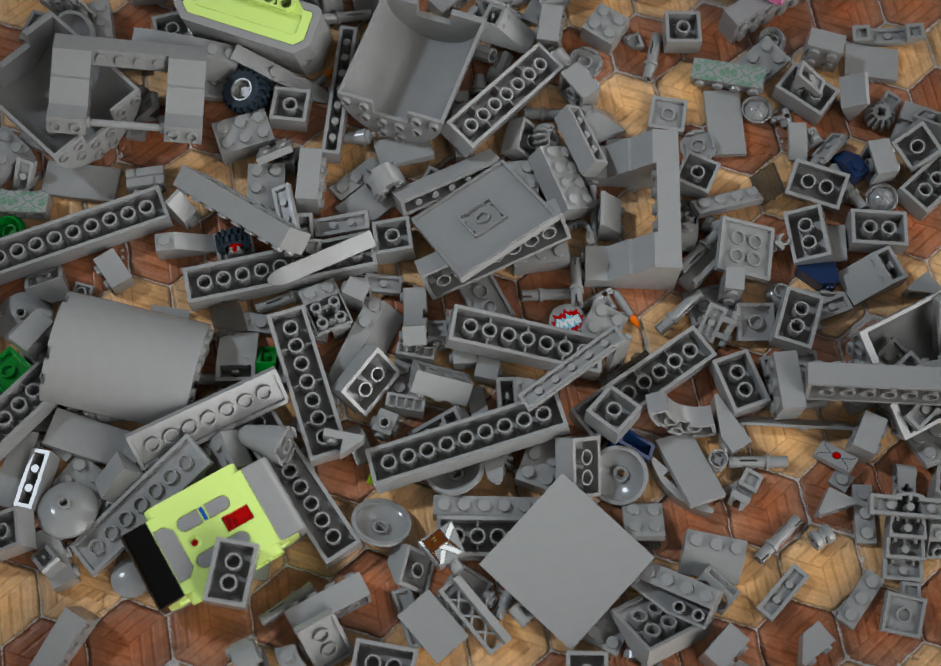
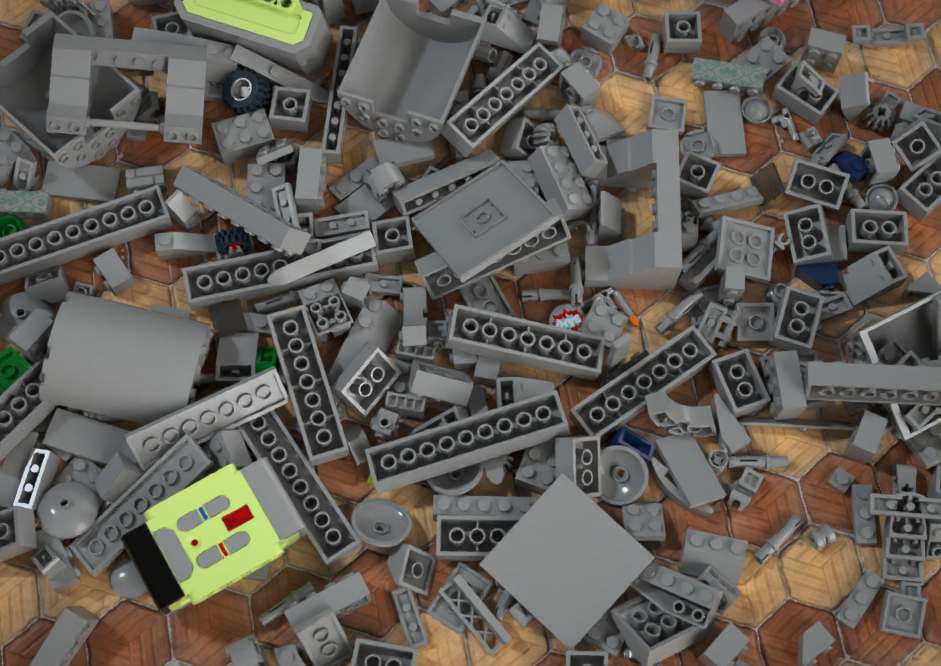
light grey brick [202,536,261,611] -> none
light grey cone [238,425,297,466] -> none
light grey pin [323,9,372,25] -> none
light grey slope [323,428,365,460] -> none
light grey cone [344,128,372,146] -> none
light grey tile [397,589,469,664] -> none
torso [418,521,465,575] -> none
light grey plate [480,590,498,609] -> none
light grey tile [517,324,627,412] -> none
light grey brick [584,384,642,445] -> none
light grey plate [755,563,810,623] -> none
light grey slope [787,122,808,162] -> none
light grey tile [813,440,859,476] -> none
light grey slope [814,487,857,519] -> none
light grey tile [843,43,898,83] -> none

